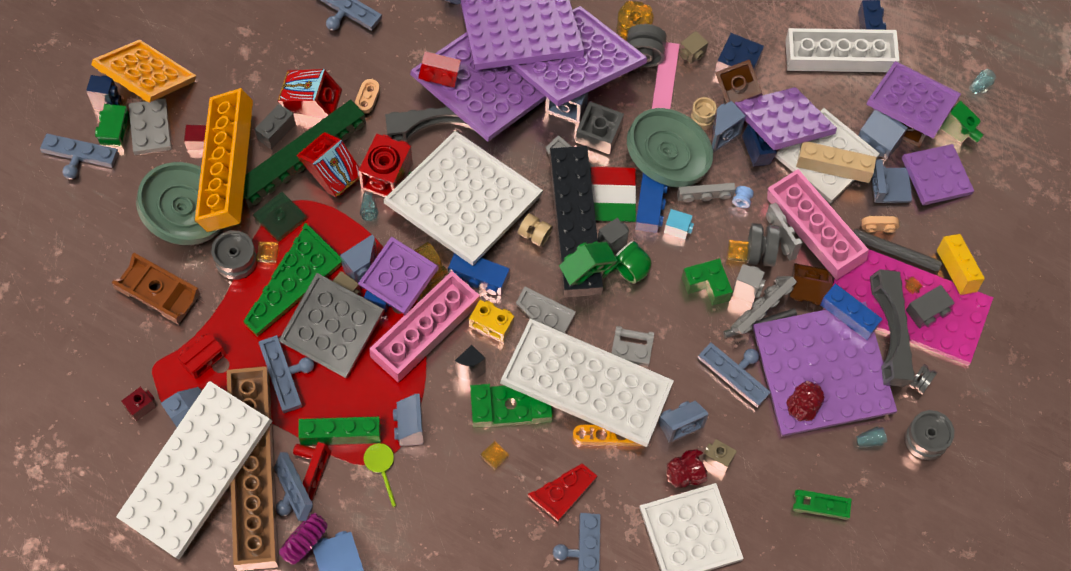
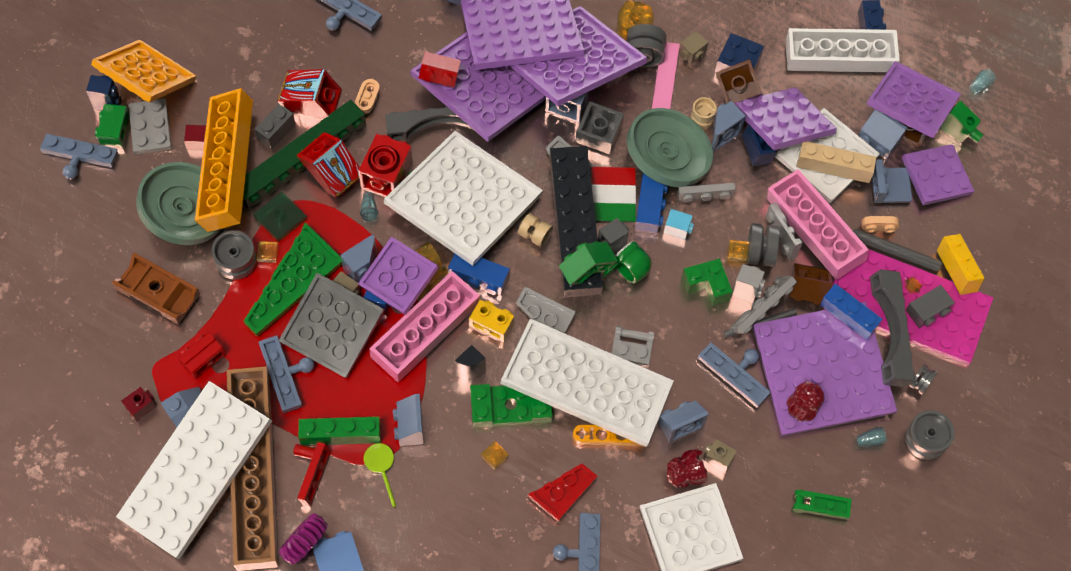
sand blue plate [274,452,313,521] -> none
light blue wheel [732,186,754,208] -> none

